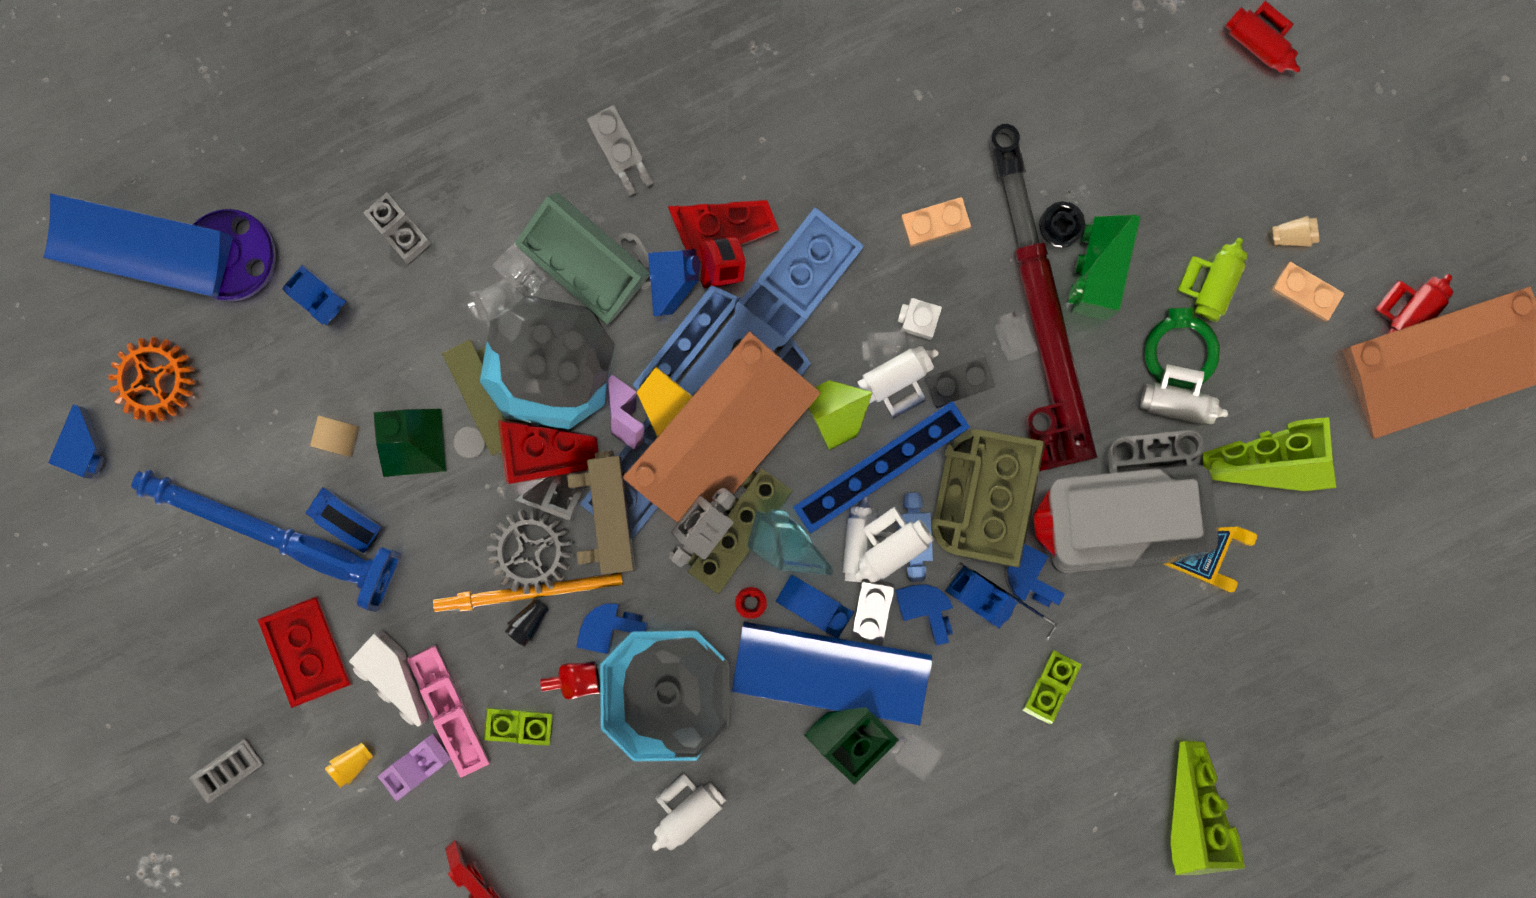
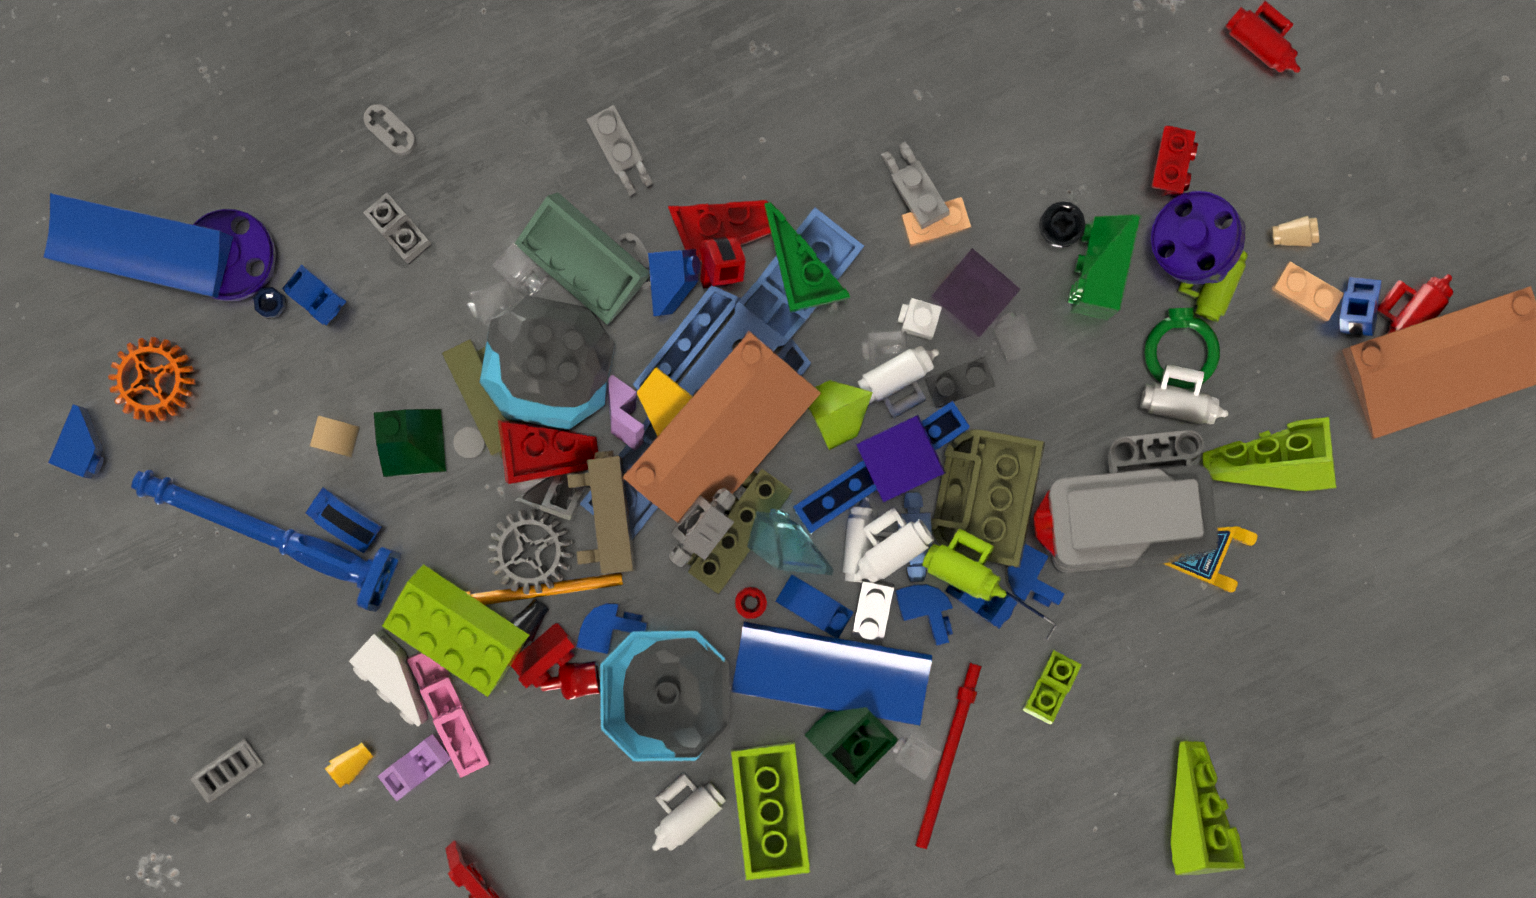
red tile [257,596,352,708] -> none
lime slope [483,708,552,746] -> none
dark red piece [988,124,1098,472] -> none
none -> dark blue tile [253,287,286,318]
none -> light grey beam [363,104,416,156]
none -> lime brick [382,564,529,697]
none -> red bracket [511,623,577,689]
none -> lime brick [731,742,810,880]
none -> green wing [764,202,850,313]
none -> dark purple slope [856,415,946,502]
none -> light grey hinge [882,142,950,229]
none -> red bar [915,663,982,849]
none -> lime piece [922,528,1006,601]
none -> clear purple brick [929,248,1021,341]
none -> dark purple piece [1151,191,1246,284]
none -> red bracket [1152,125,1198,198]
none -> blue brick [1339,277,1382,336]

